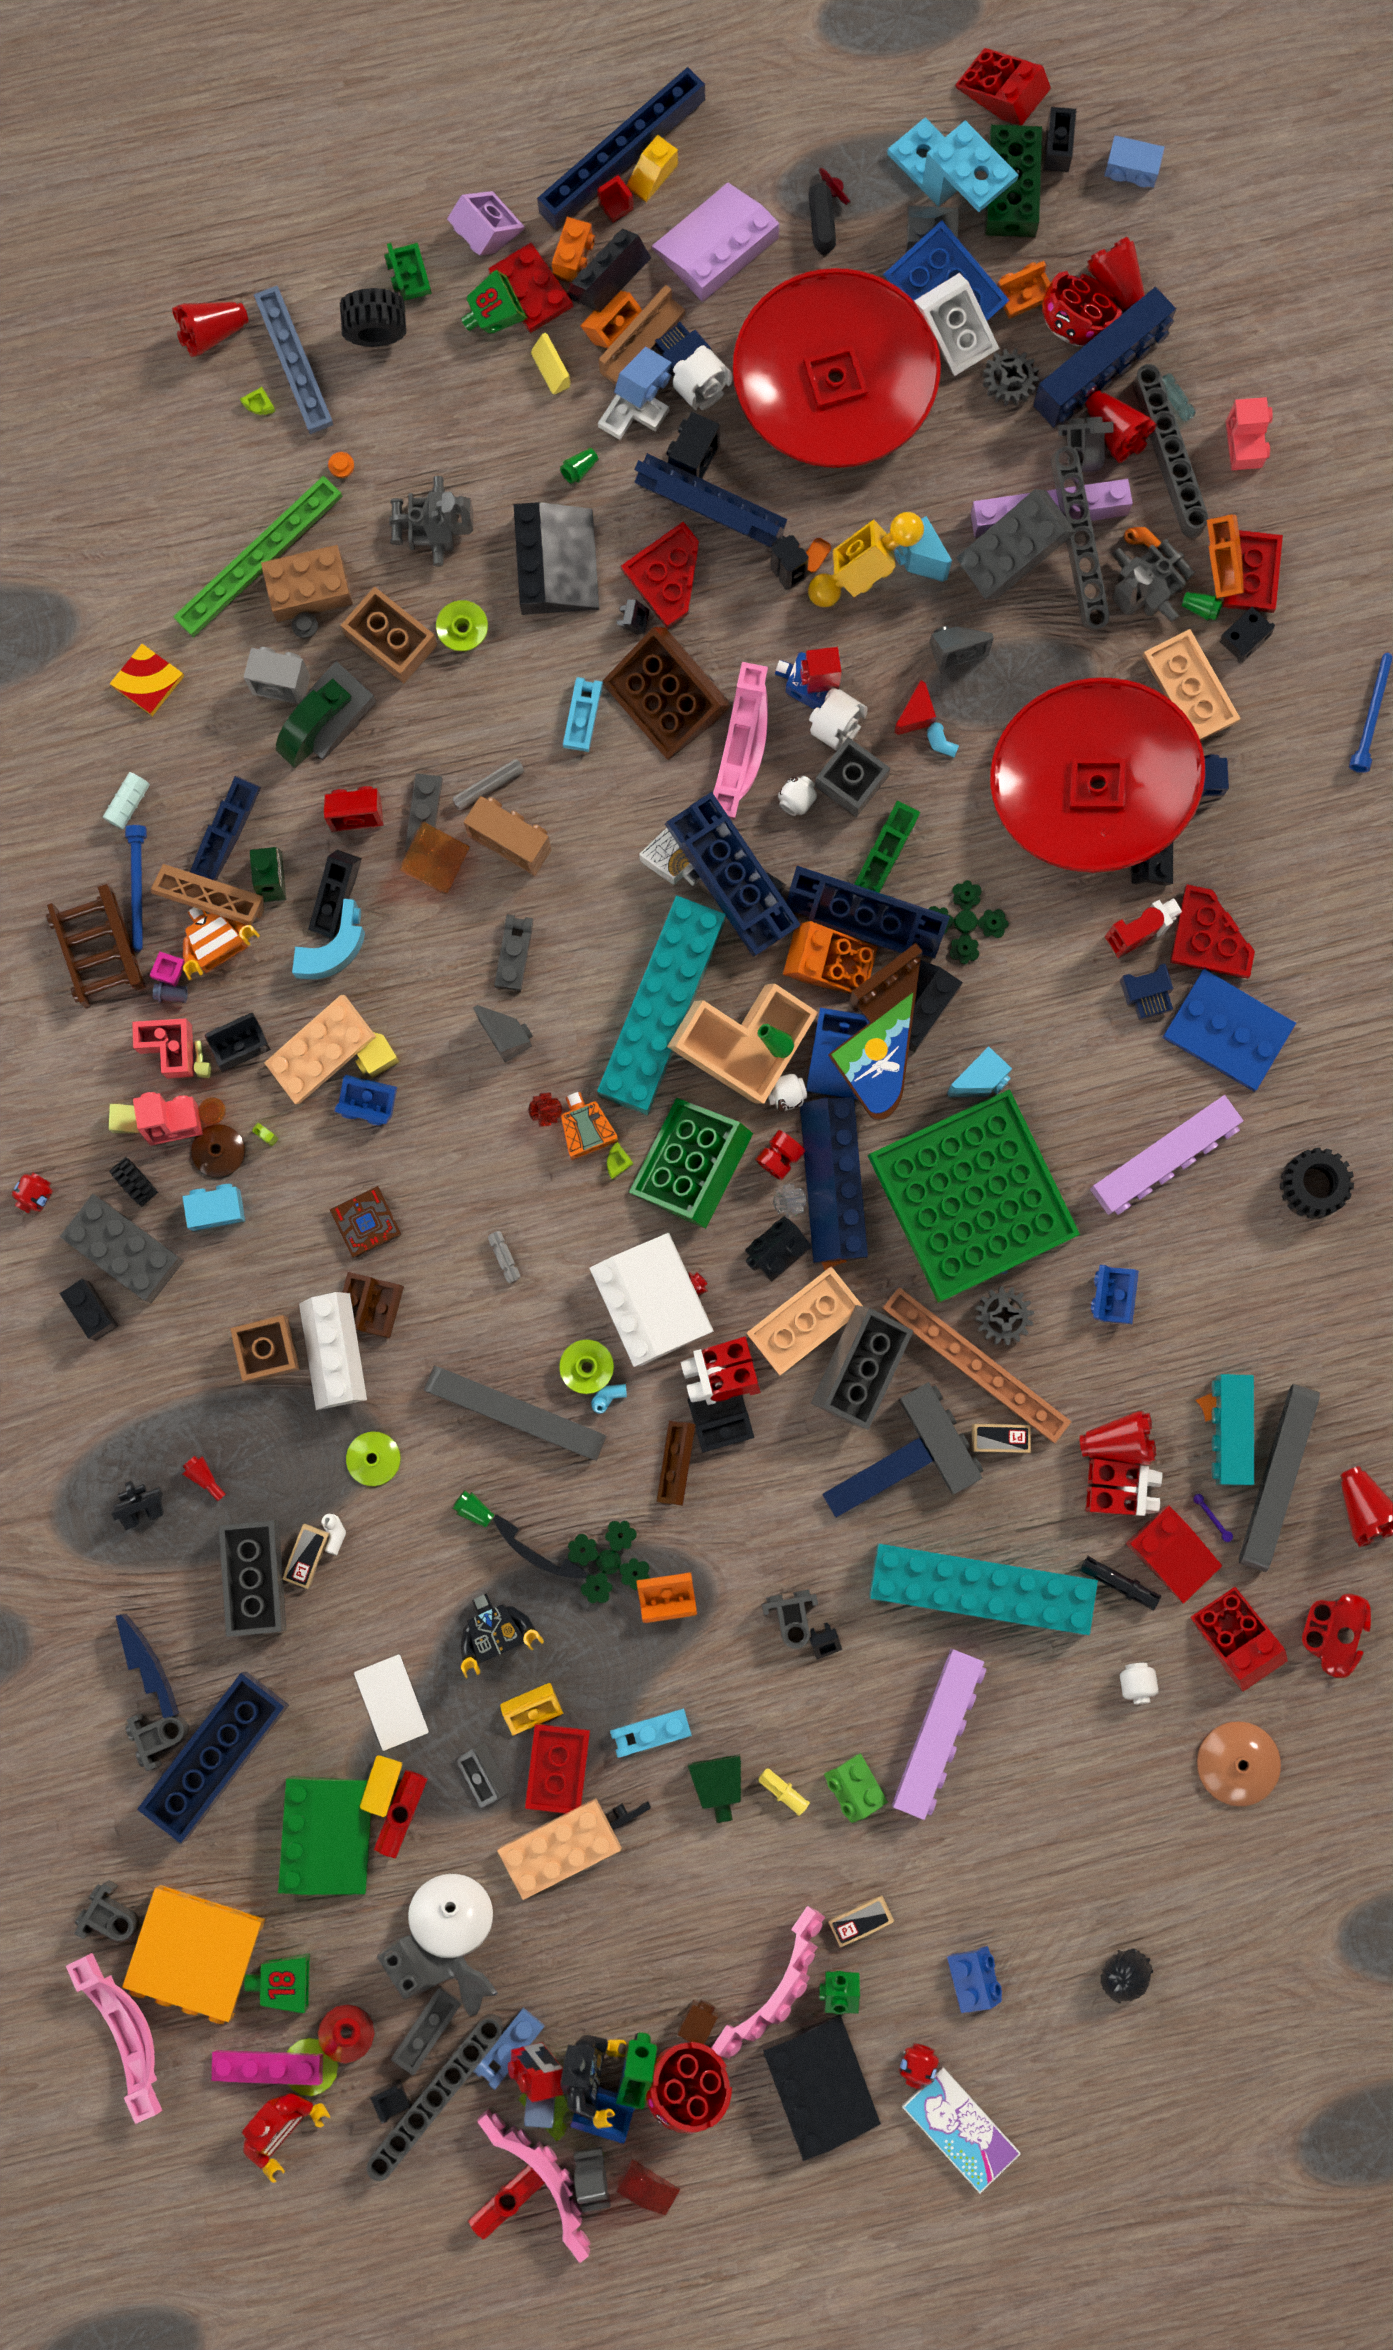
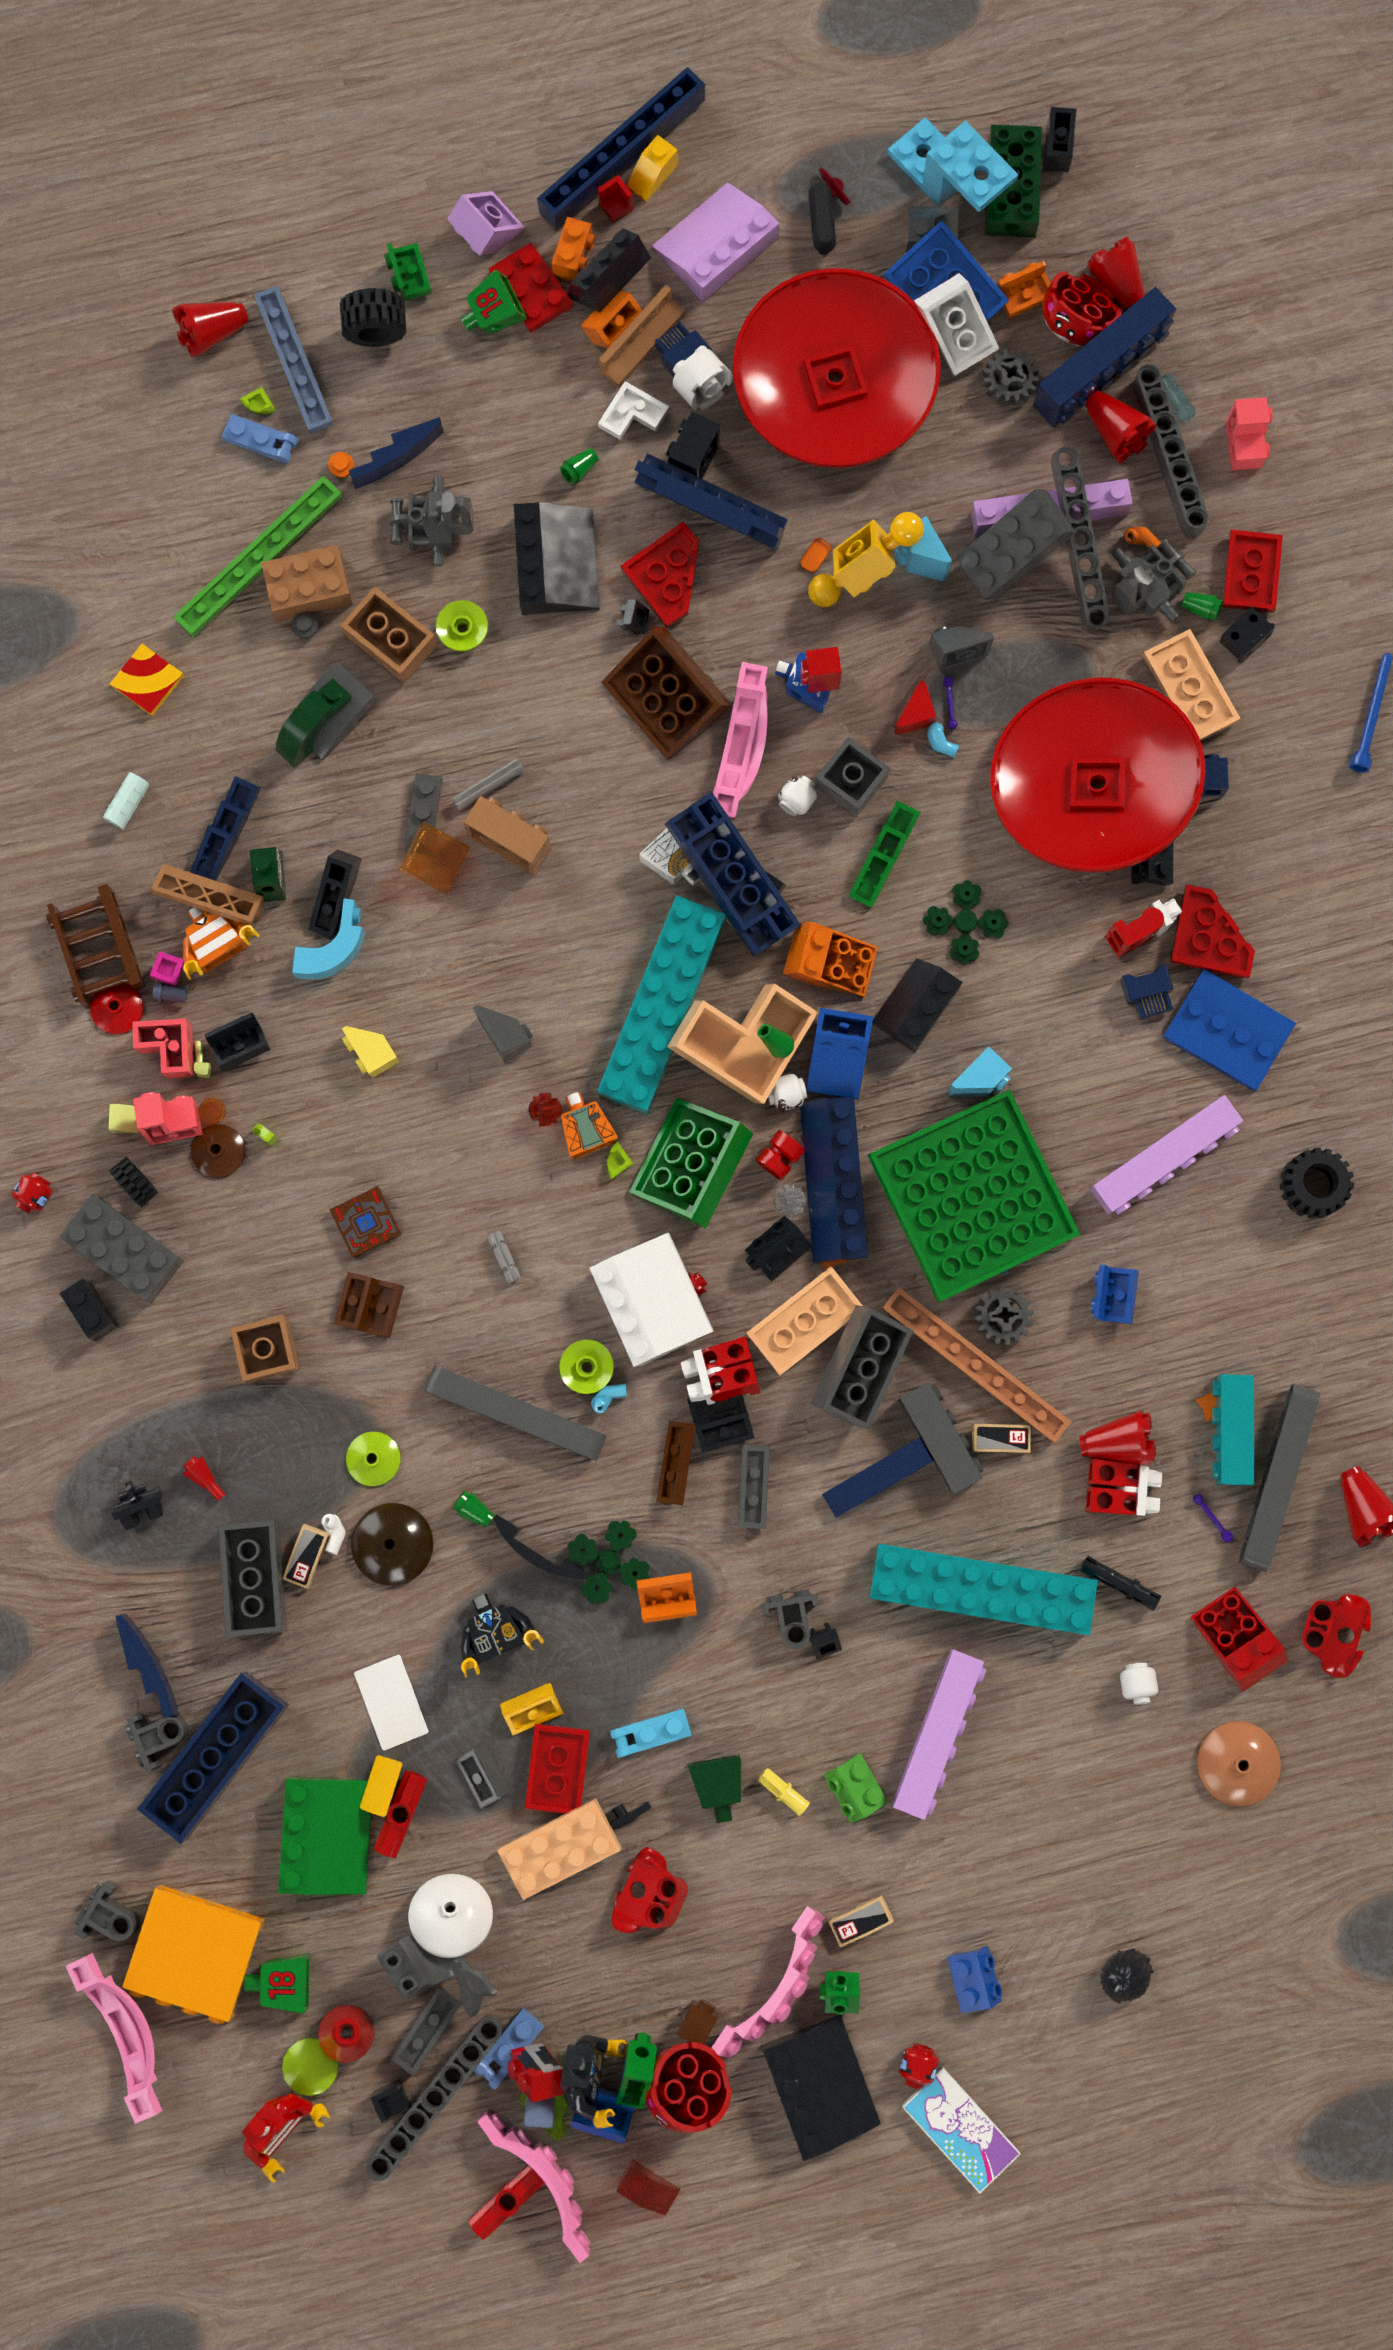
blue piece [125,825,147,952] -> none
medium azure brick [182,1184,245,1231] -> none
dark pink plate [211,2050,323,2085] -> none
light grey brick [243,647,310,704] -> none
light nougat plate [264,995,376,1104] -> none
white slope [299,1292,367,1410] -> none
red slope [324,786,384,832] -> none
blue bracket [335,1075,397,1125] -> none
dark grey plate [494,914,534,992] -> none
light yellow slope [531,333,570,394] -> none
medium azure plate [563,677,603,752] -> none
dark grey pin [574,2147,611,2212] -> none
medium blue brick [614,347,672,408] -> none
black brick [770,535,809,590] -> none
dark blue slope [786,866,950,959] -> none
white brick [809,687,868,751] -> none
piece [828,943,922,1121] -> none
red slope [955,48,1051,126] -> none
dark grey pin [1058,417,1113,472] -> none
medium blue brick [1104,136,1164,188] -> none
red slope [1125,1505,1222,1604] -> none
orange slope [1207,514,1243,598] -> none
none -> red dish [90,983,144,1034]
none -> medium blue plate [222,414,298,464]
none -> dark blue slope [349,417,444,490]
none -> dark brown dish [351,1503,434,1586]
none -> red piece [611,1847,688,1933]
none -> dark grey plate [738,1445,770,1529]
none -> dark purple hinge [943,676,958,730]

